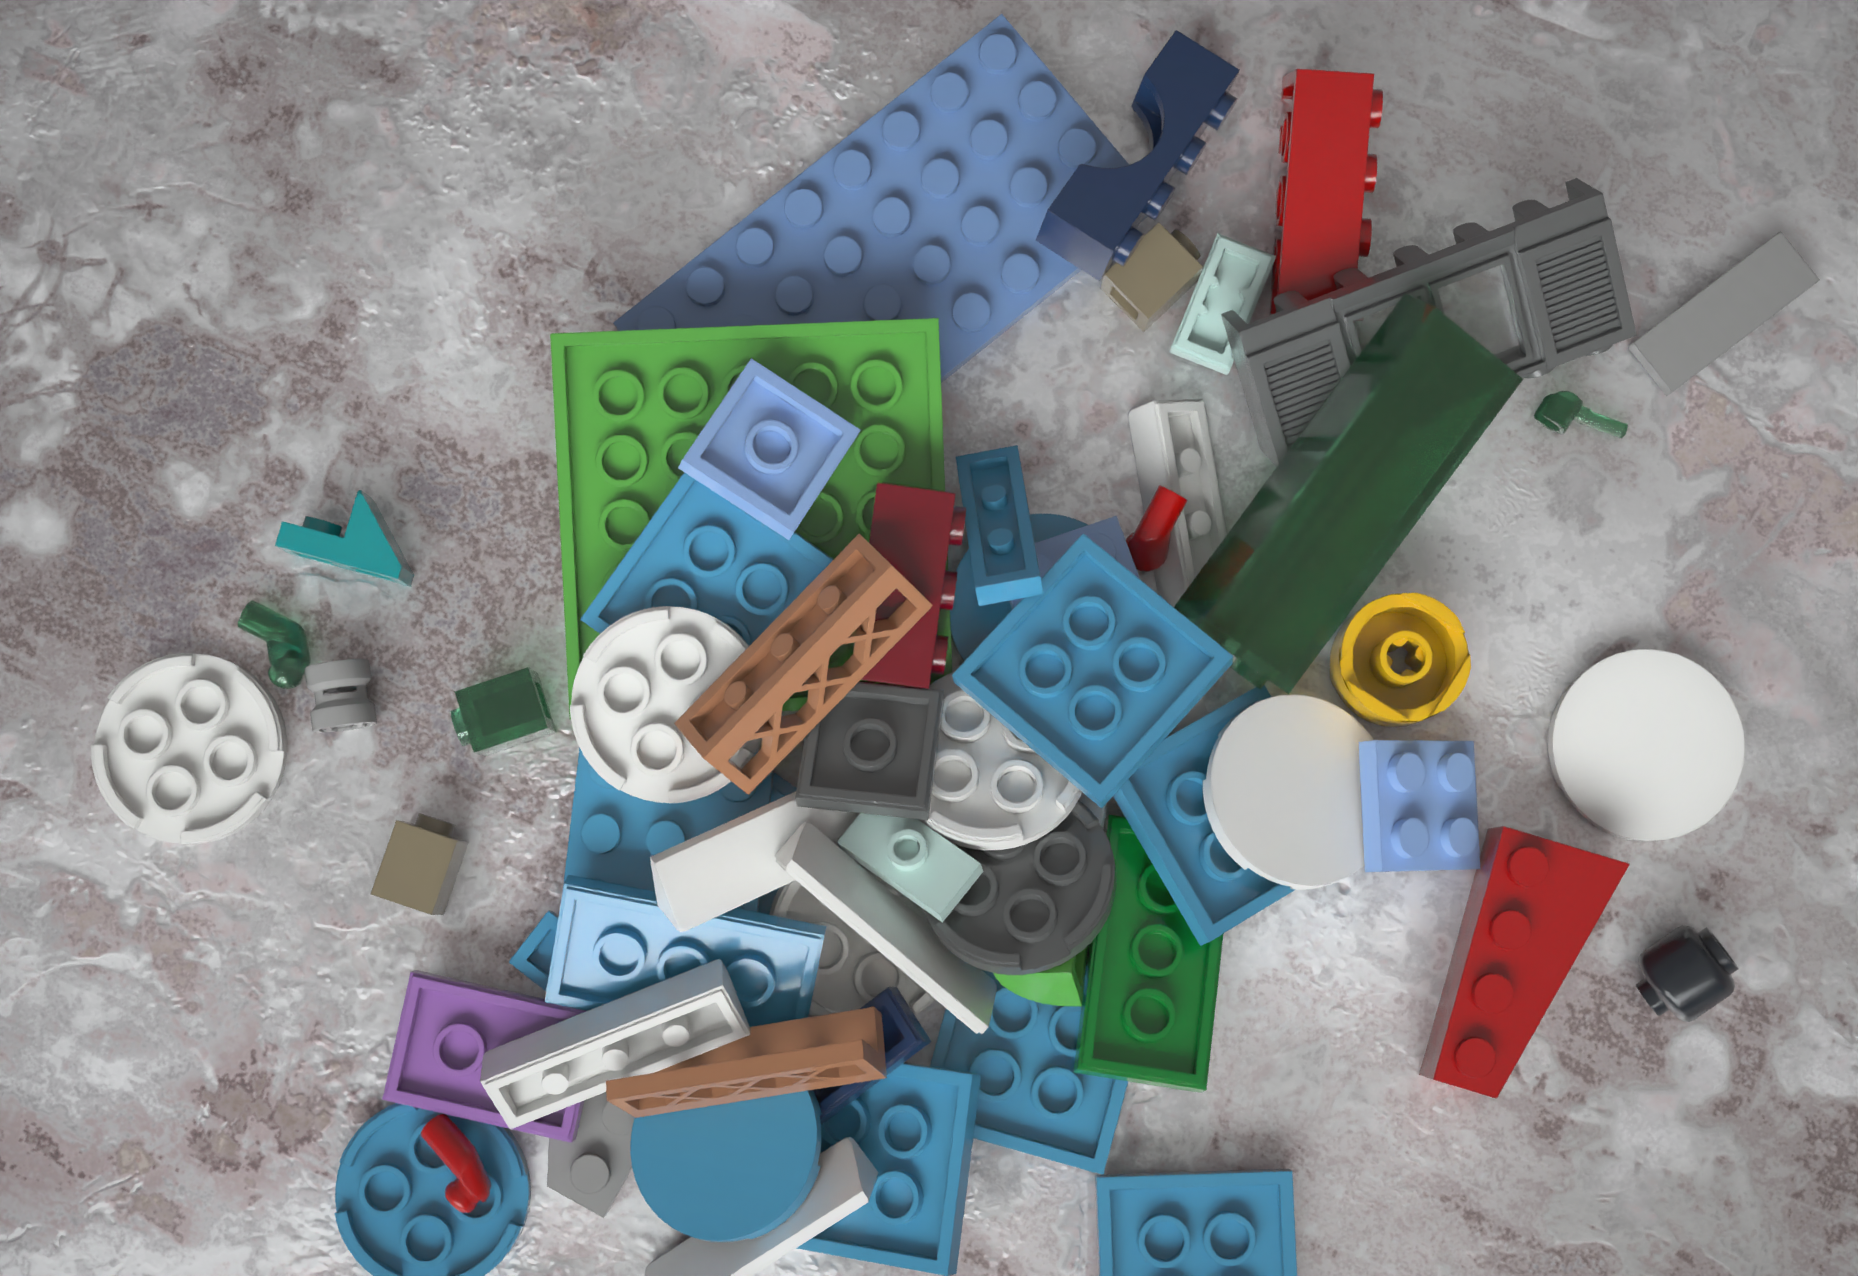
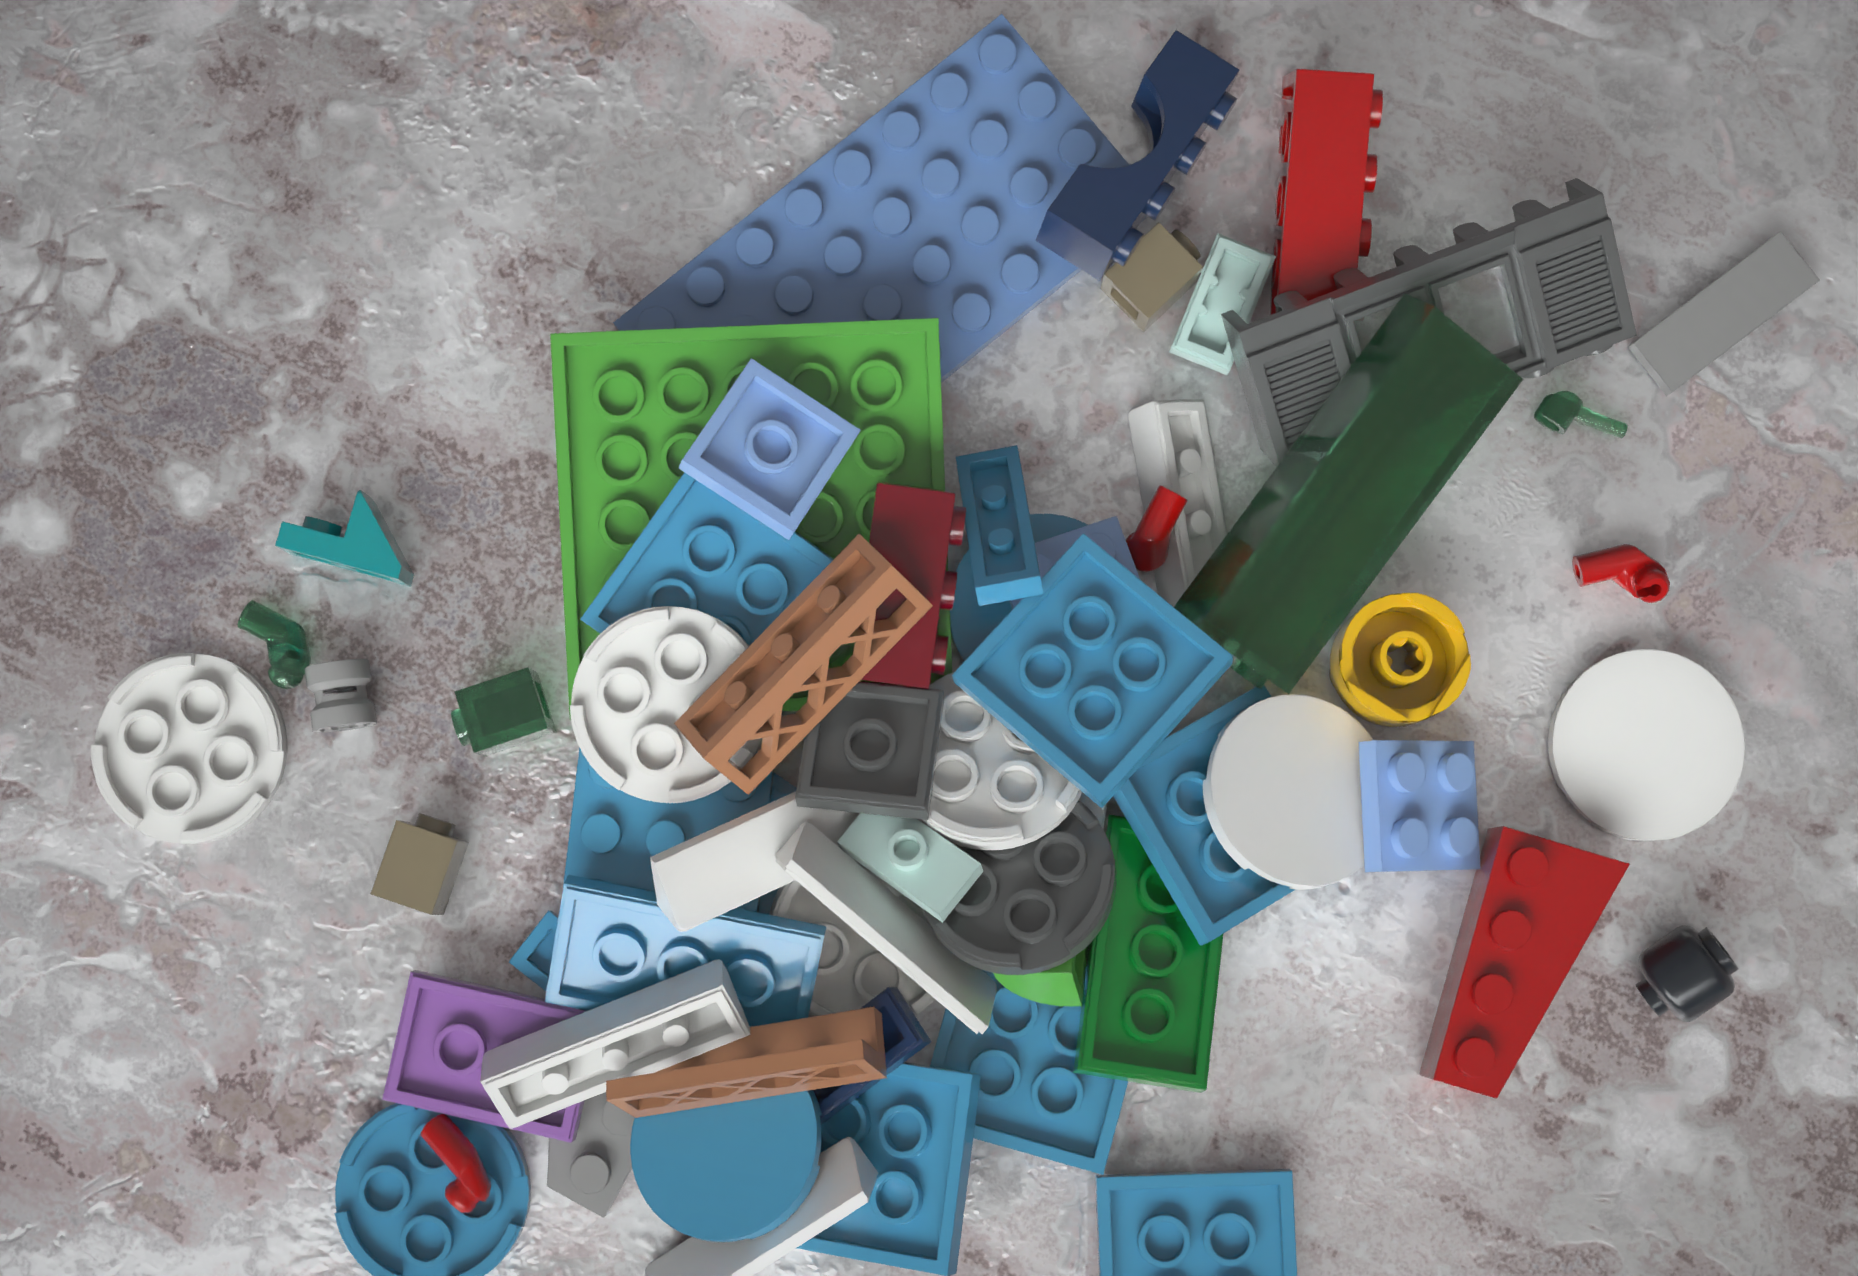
none -> red arm [1572,544,1670,603]

